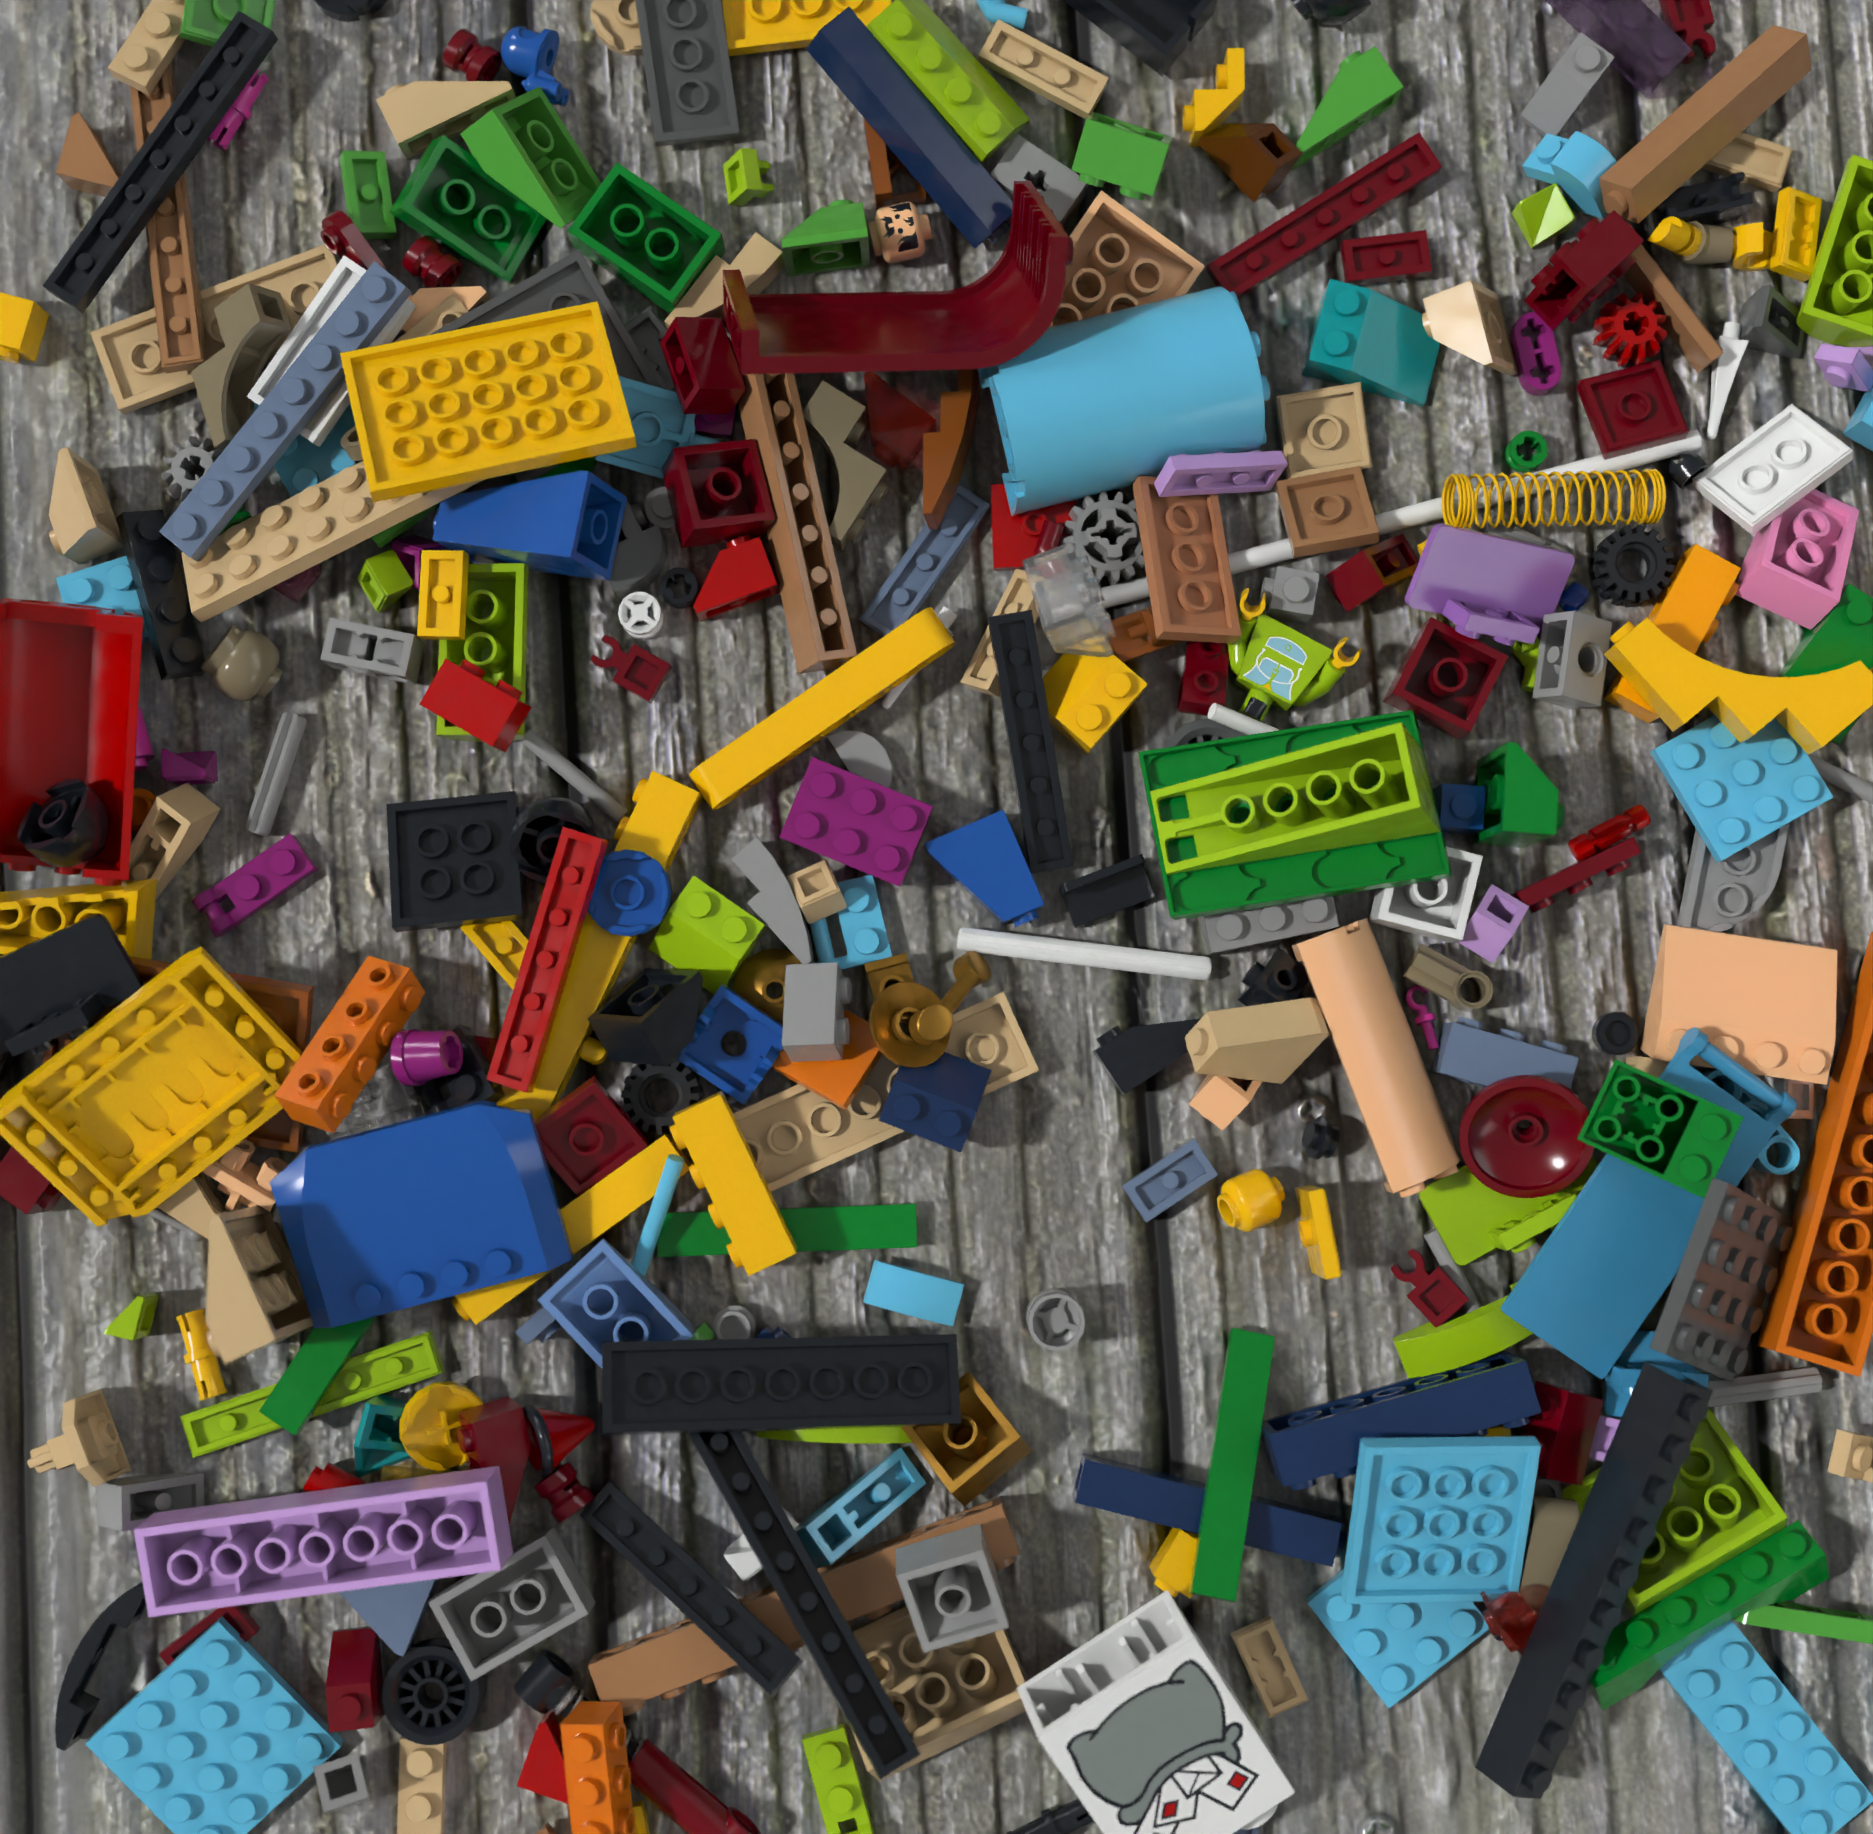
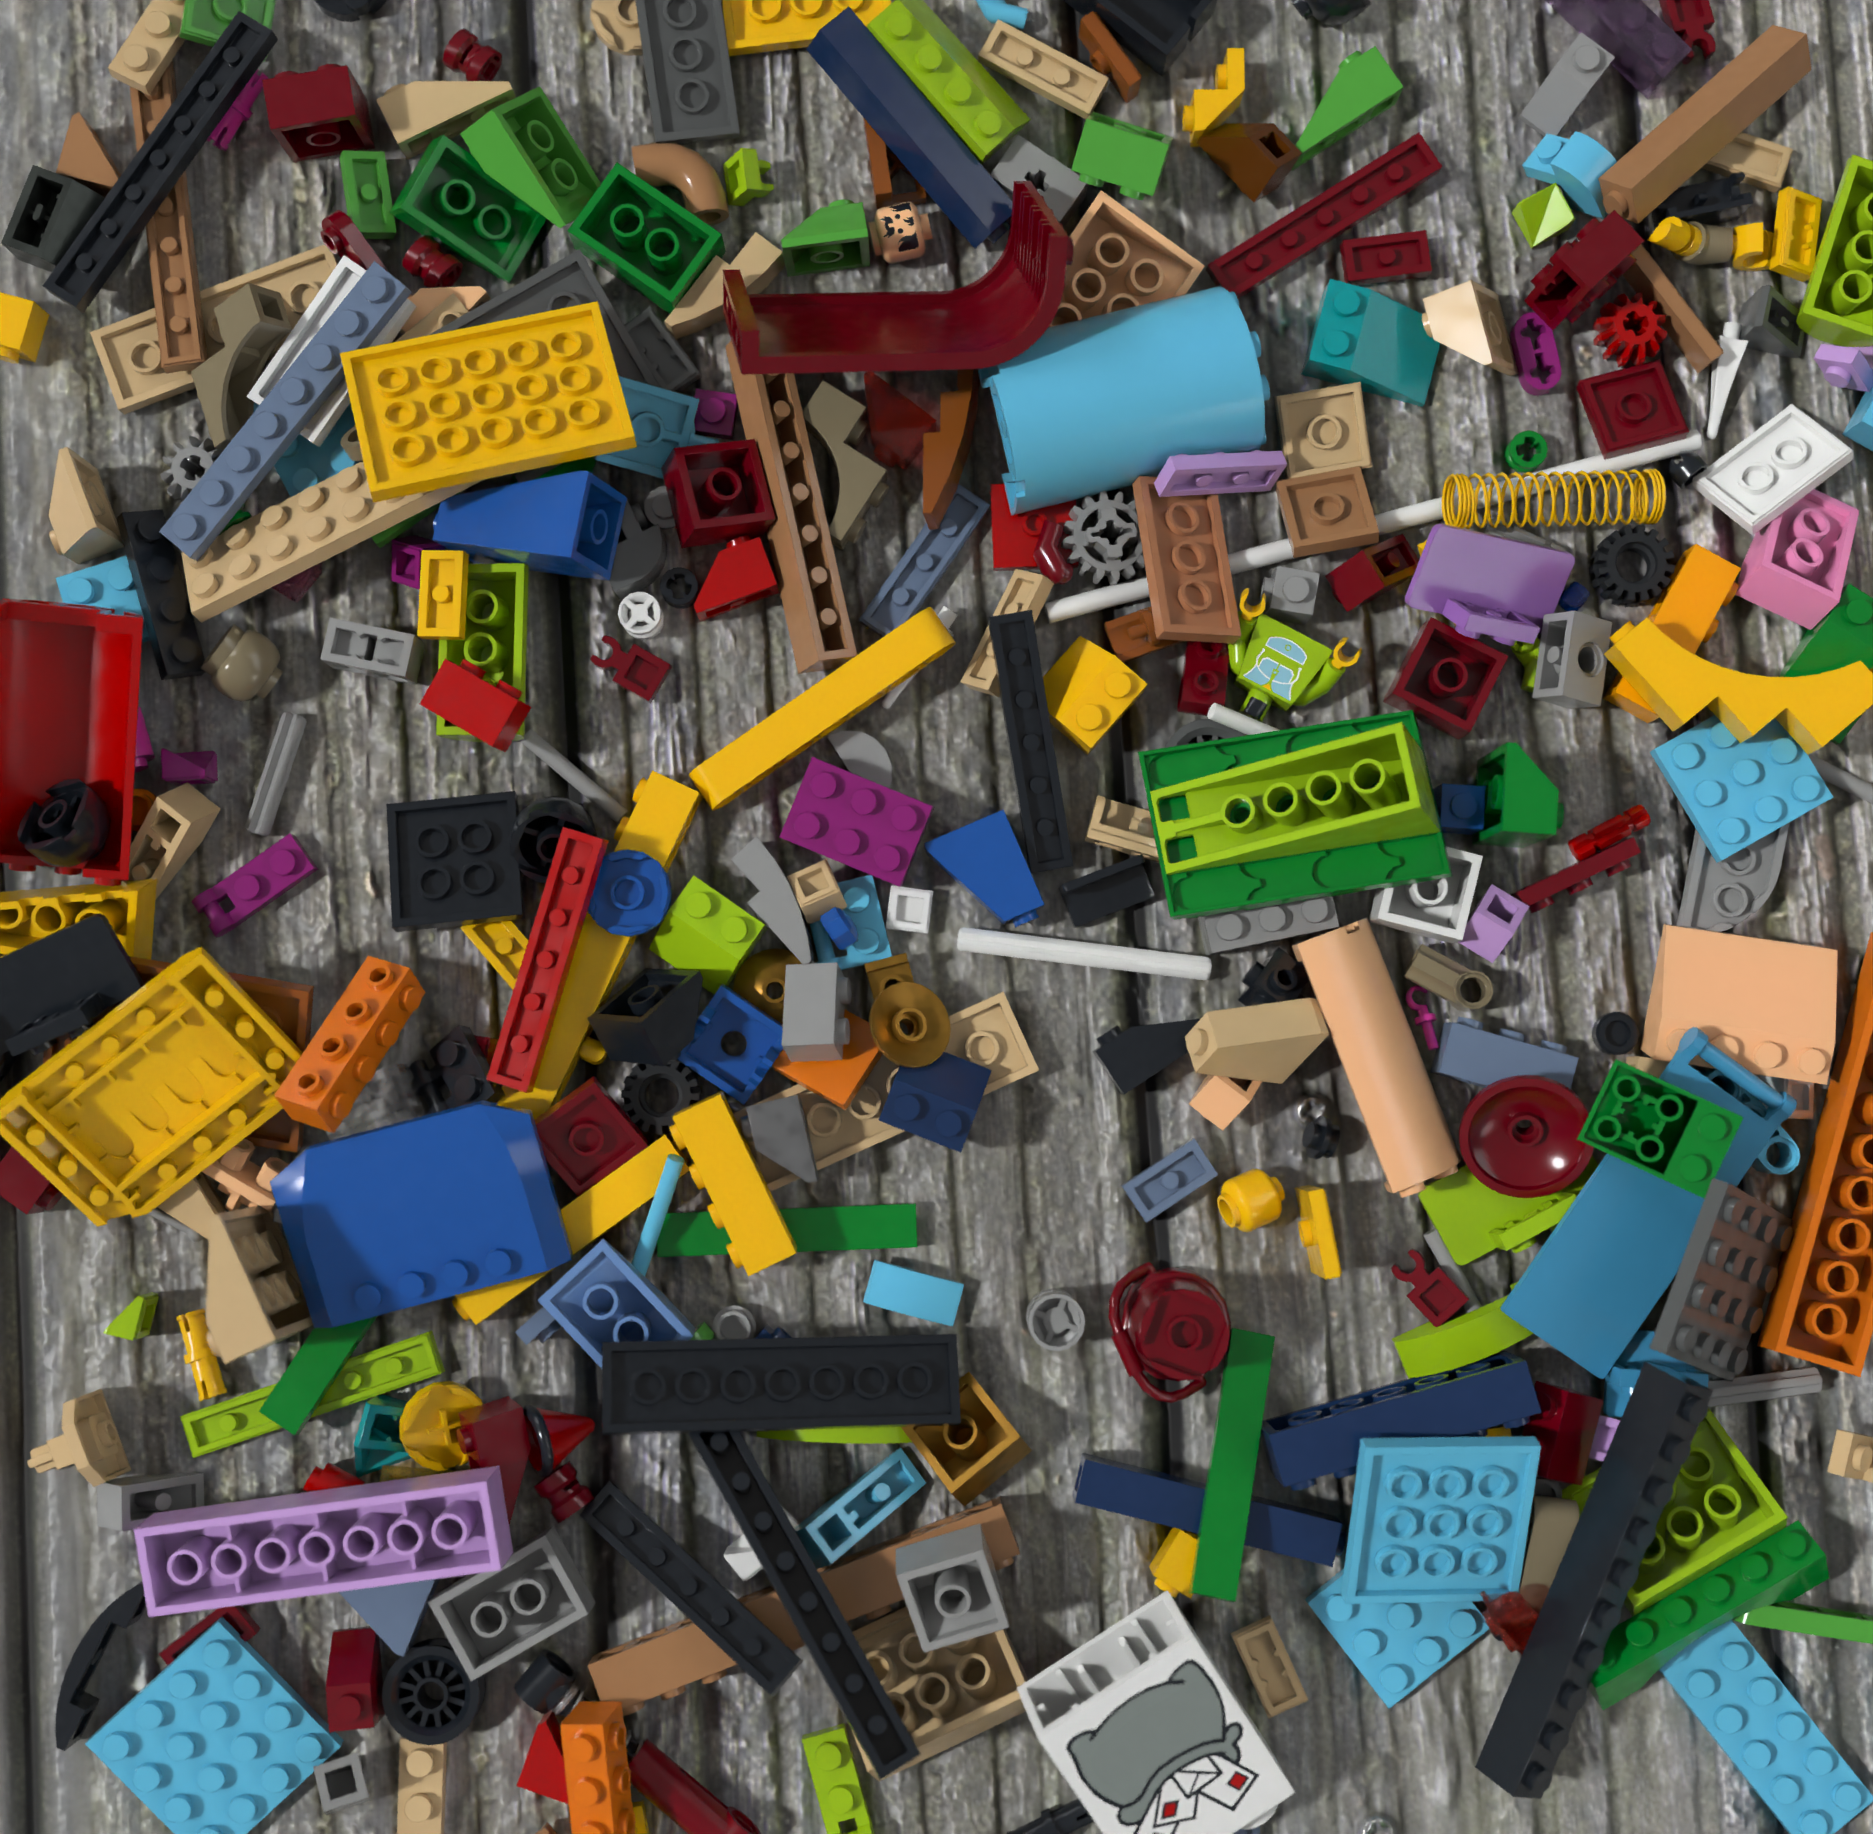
lime slope [357,550,413,613] -> none
magenta piece [390,1029,463,1087] -> none
blue piece [501,26,569,106] -> none
dark red brick [660,317,745,414] -> none
pearl gold bar [909,951,991,1046] -> none
clear slope [1022,542,1116,657] -> none
none -> pearl dark grey slope [1,165,105,272]
none -> dark red brick [262,64,375,163]
none -> medium nougat cylinder [631,143,729,226]
none -> flat silver slope [741,1094,819,1183]
none -> blue tile [820,907,858,950]
none -> white tile [886,886,933,934]
none -> dark orange plate [1078,11,1142,103]
none -> tan hinge [1084,795,1160,863]
none -> dark red piece [1109,1262,1231,1403]

